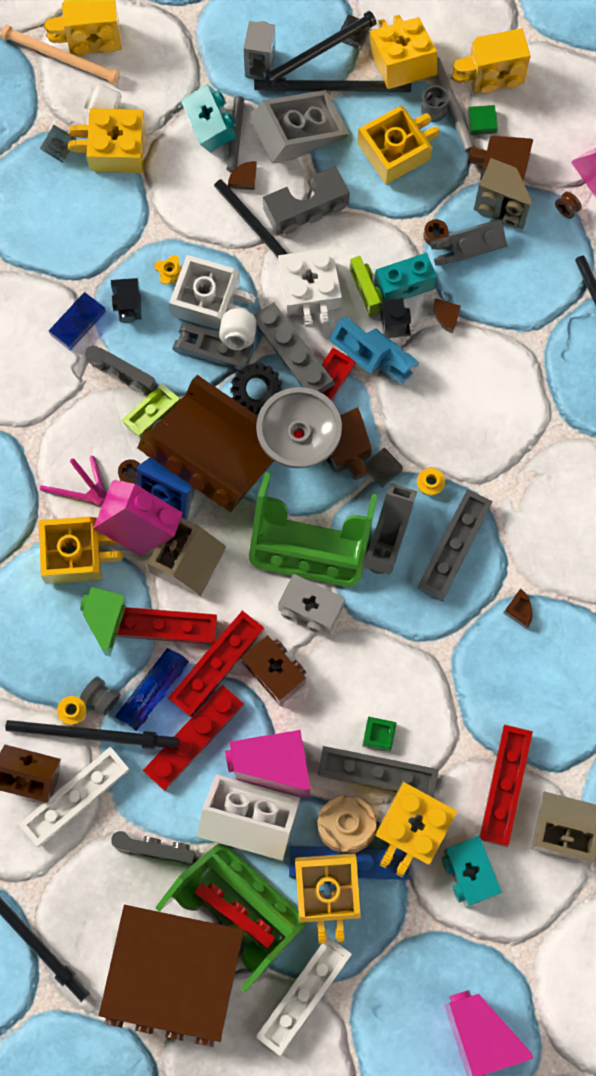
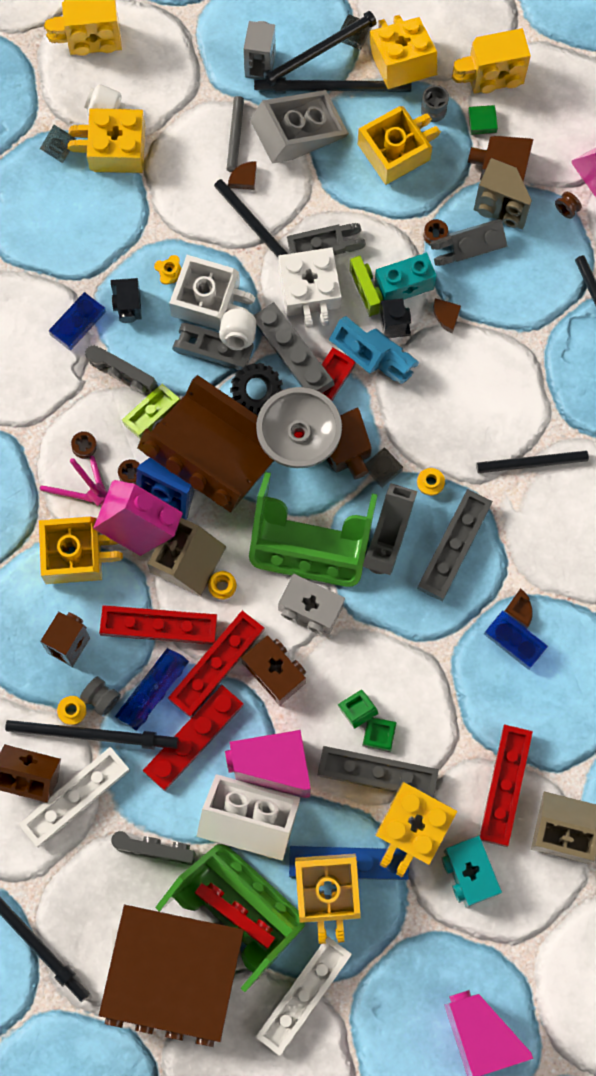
light nougat bar [0,24,120,85] -> none
bright green slope [80,587,127,657] -> none
brick [181,84,237,153] -> none
dark grey arch [263,166,350,235] -> none
tan tile [317,795,376,854] -> none
light grey bar [436,57,475,153] -> none
none -> reddish brown brick [40,611,90,668]
none -> reddish brown bush [71,431,97,459]
none -> yellow plate [208,571,237,600]
none -> dark grey hinge [287,223,366,255]
none -> green tile [338,689,379,729]
none -> black bar [476,450,589,473]
none -> clear blue plate [484,610,548,670]

